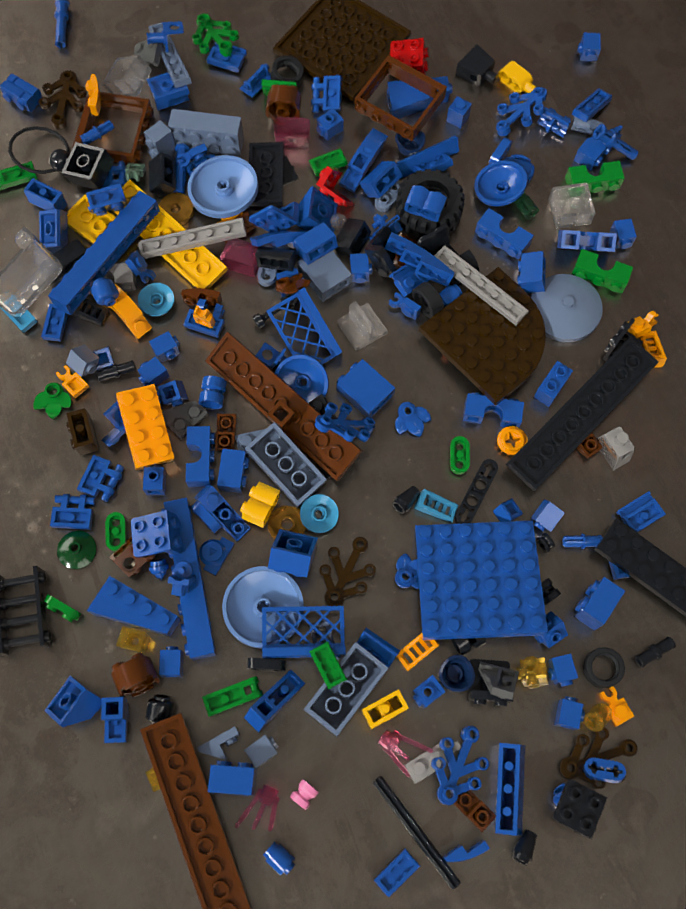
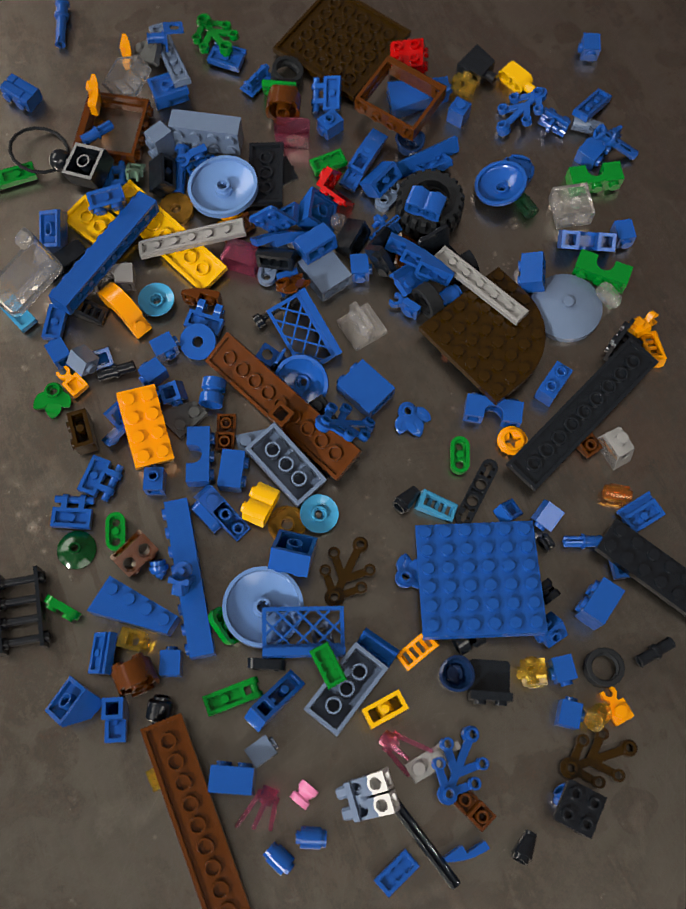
blue brick [24,178,67,210] -> none
dark brown plant [39,70,87,129] -> none
blue head [91,277,119,307] -> none
blue plate [125,250,156,284] -> none
blue bracket [131,510,182,558] -> none
light orange plate [193,305,215,329] -> none
sand blue slope [197,726,240,761] -> none
blue piece [199,537,235,576] -> none
blue brick [412,675,446,709] -> none
blue arch [475,208,534,259] -> none
dark grey wing [479,661,519,700] -> none
blue beam [489,137,513,164] -> none
blue brick [495,743,525,836] -> none
blue beam [583,758,626,783] -> none
none -> blue brick [44,337,70,370]
none -> blue plate [88,632,118,675]
none -> light orange slope [120,33,134,73]
none -> blue tile [180,323,217,361]
none -> green plate [208,607,239,645]
none -> blue brick [296,826,327,850]
none -> hips [335,767,401,823]
none -> clear yellow brick [451,71,479,98]
none -> clear brick [596,282,622,309]
none -> clear orange brick [602,483,633,505]

